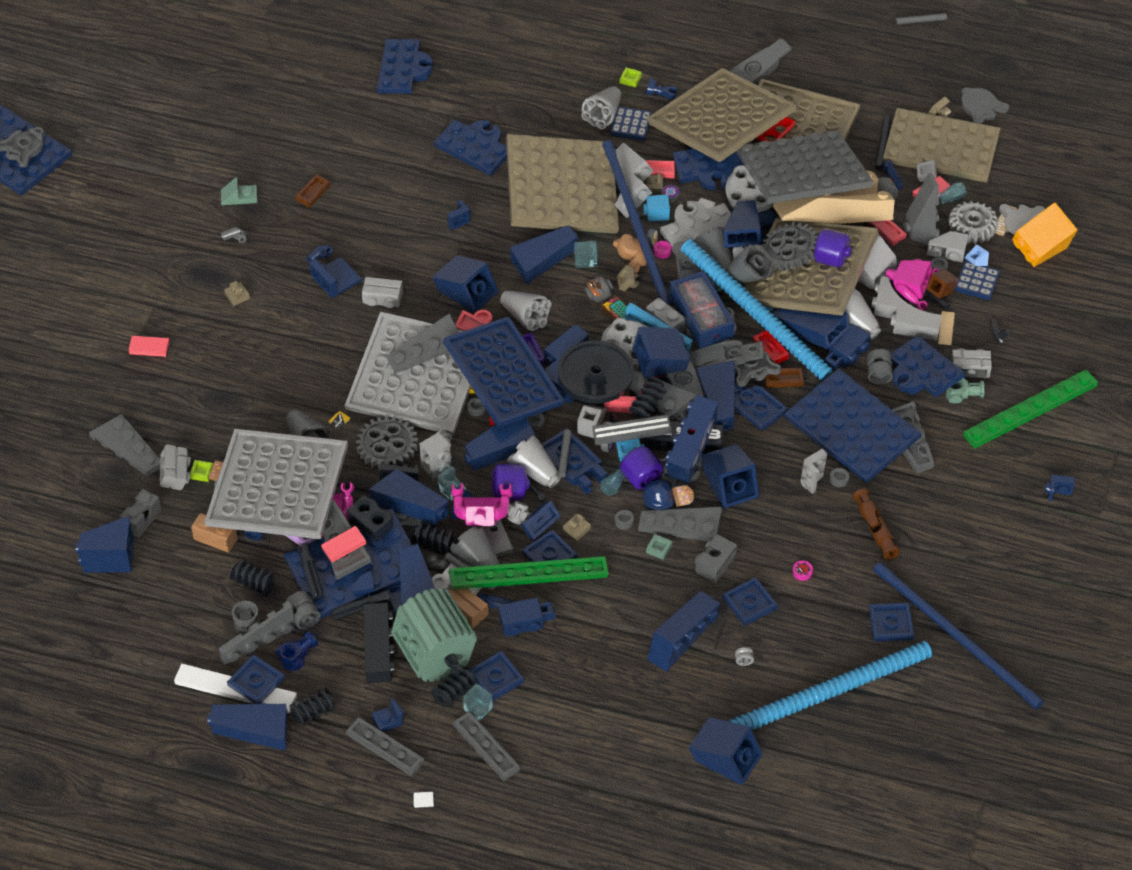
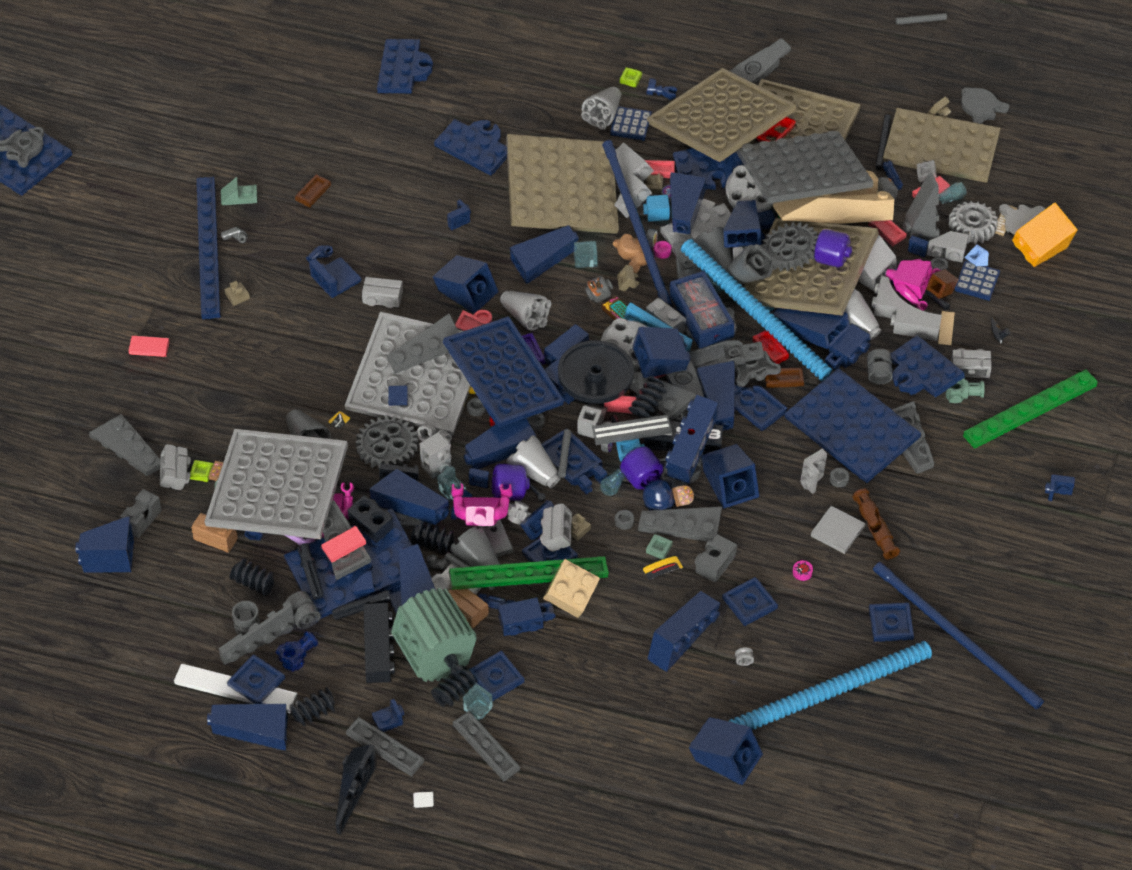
none -> dark blue plate [196,177,221,319]
none -> black wedge [335,744,377,835]
none -> dark blue tile [388,385,408,406]
none -> light grey bush [417,423,436,441]
none -> dark blue tile [469,468,490,488]
none -> light grey brick [540,504,572,552]
none -> tan brick [543,559,600,618]
none -> sticker [643,556,683,580]
none -> dark blue slope [670,172,706,235]
none -> light grey tile [811,506,865,554]
none -> dark blue tile [908,235,929,258]

